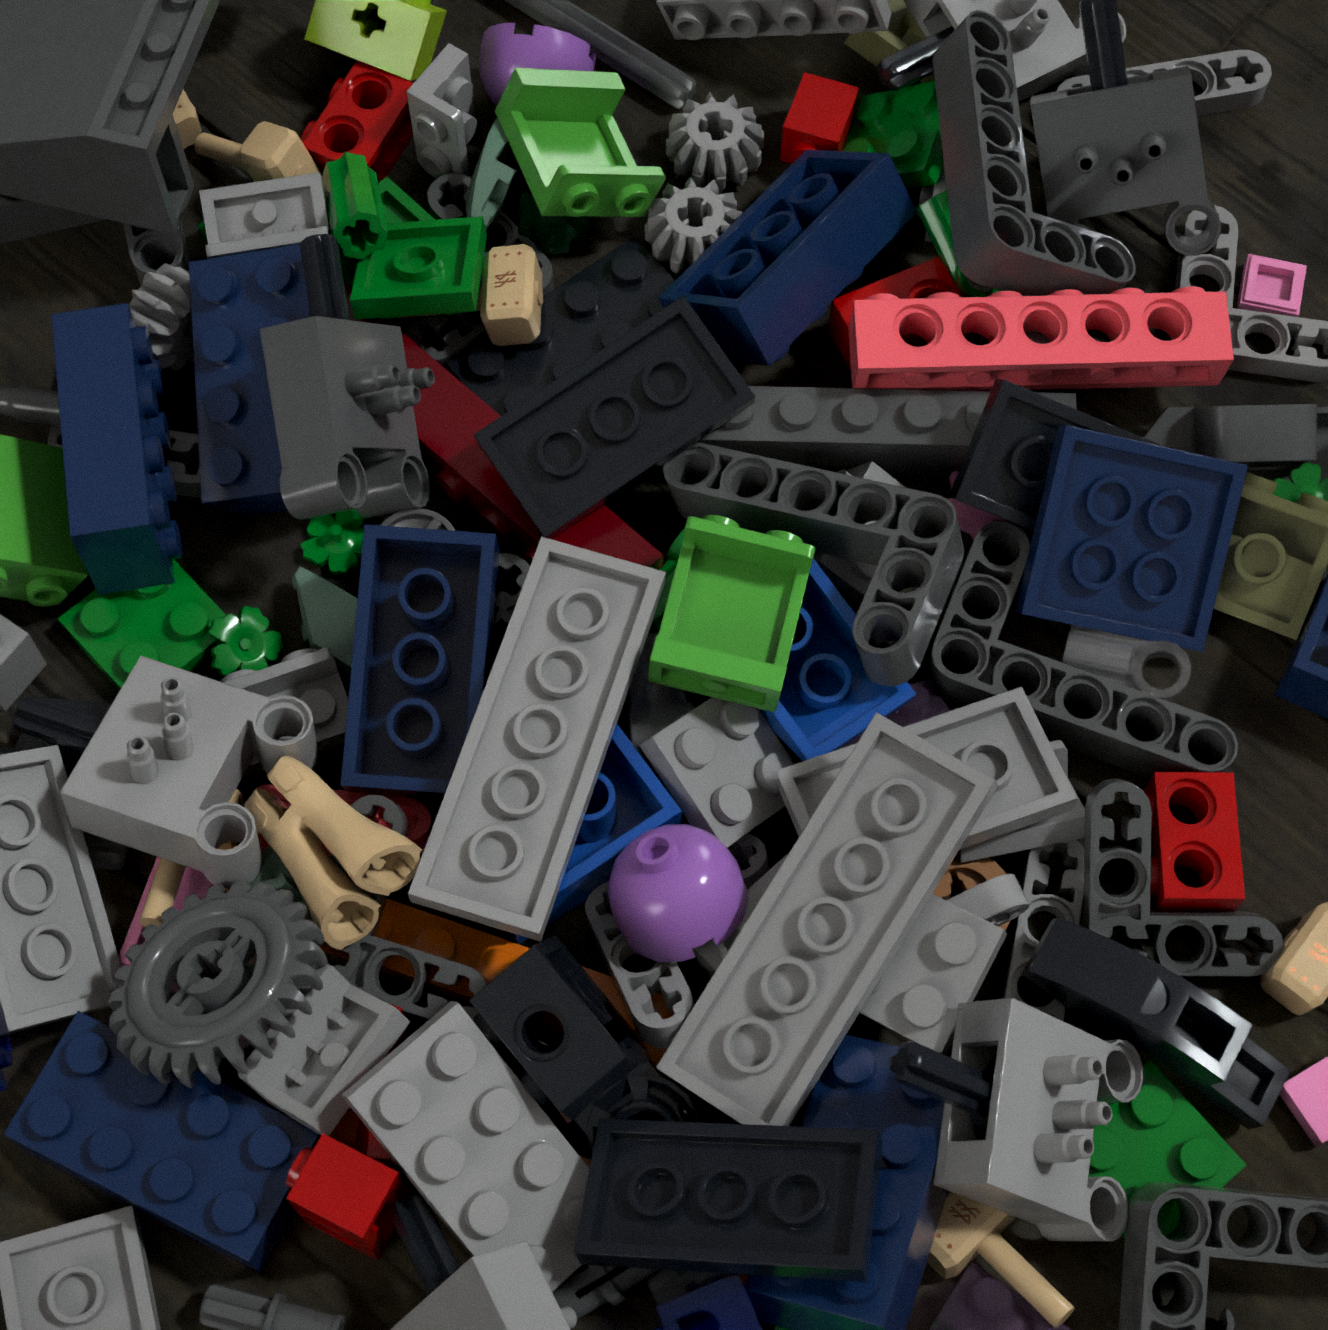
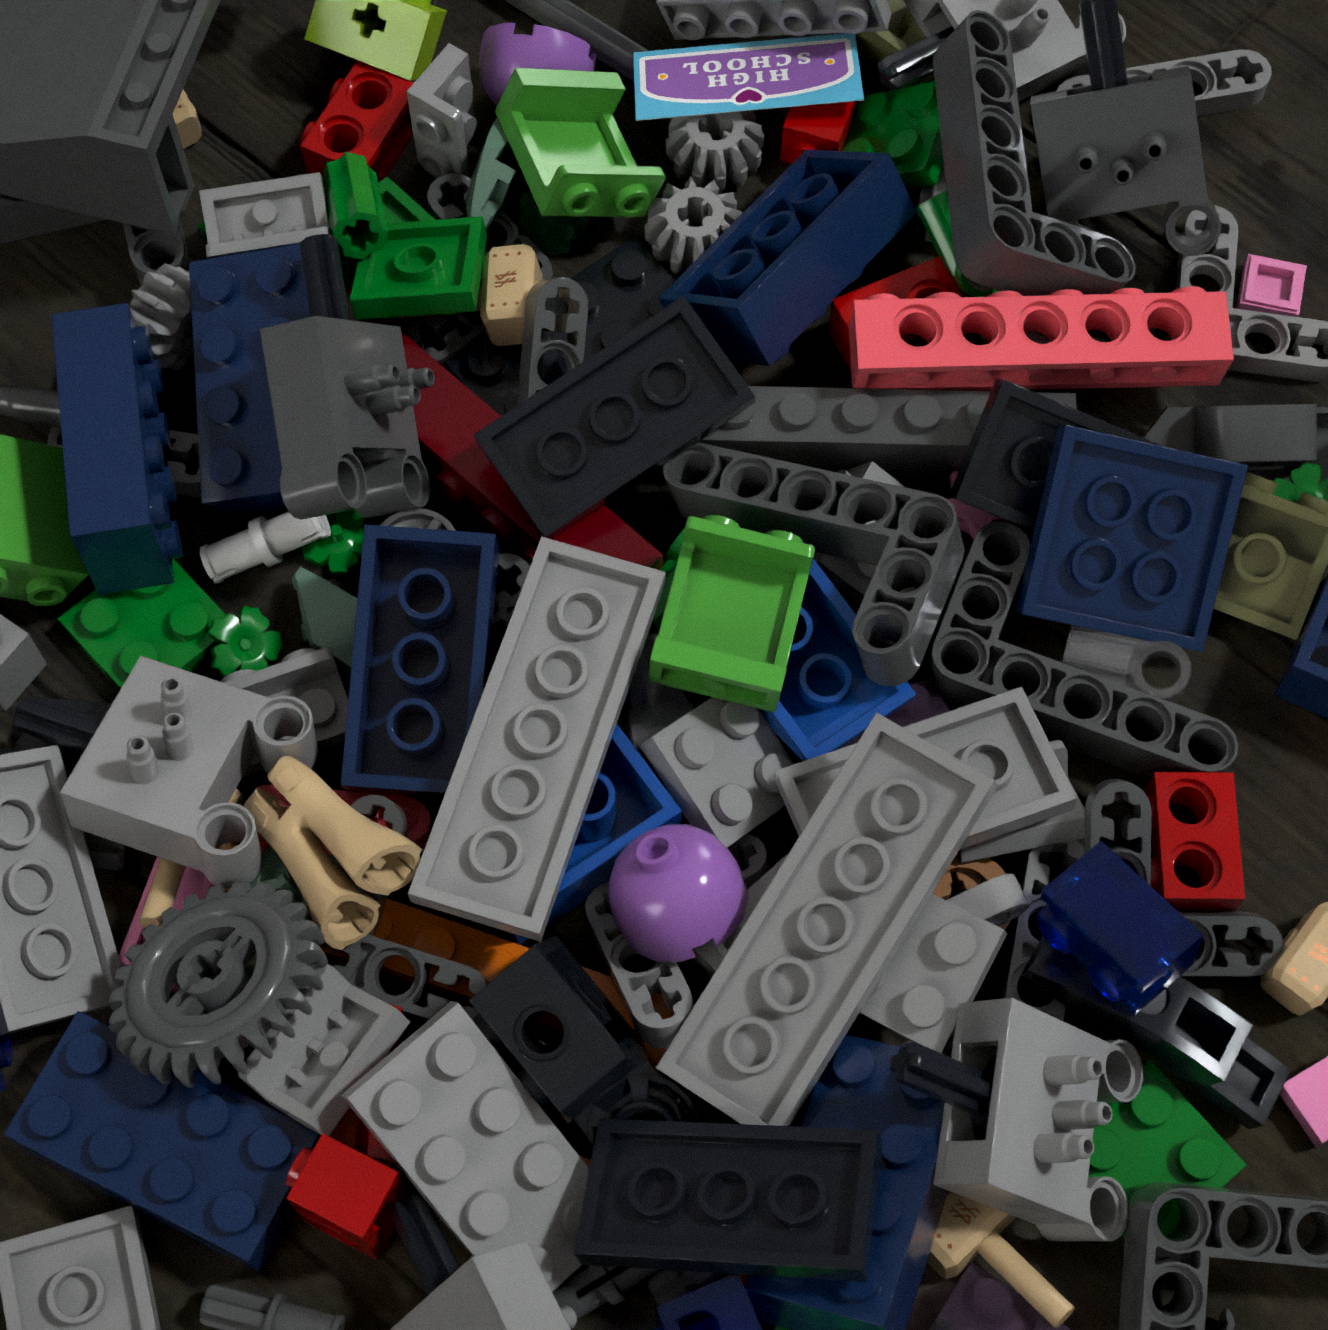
tan piece [194,121,323,182] -> none
none -> white pin [200,512,331,584]
none -> dark grey beam [517,277,588,405]
none -> sticker [633,33,864,121]
none -> clear blue brick [1036,841,1203,1015]

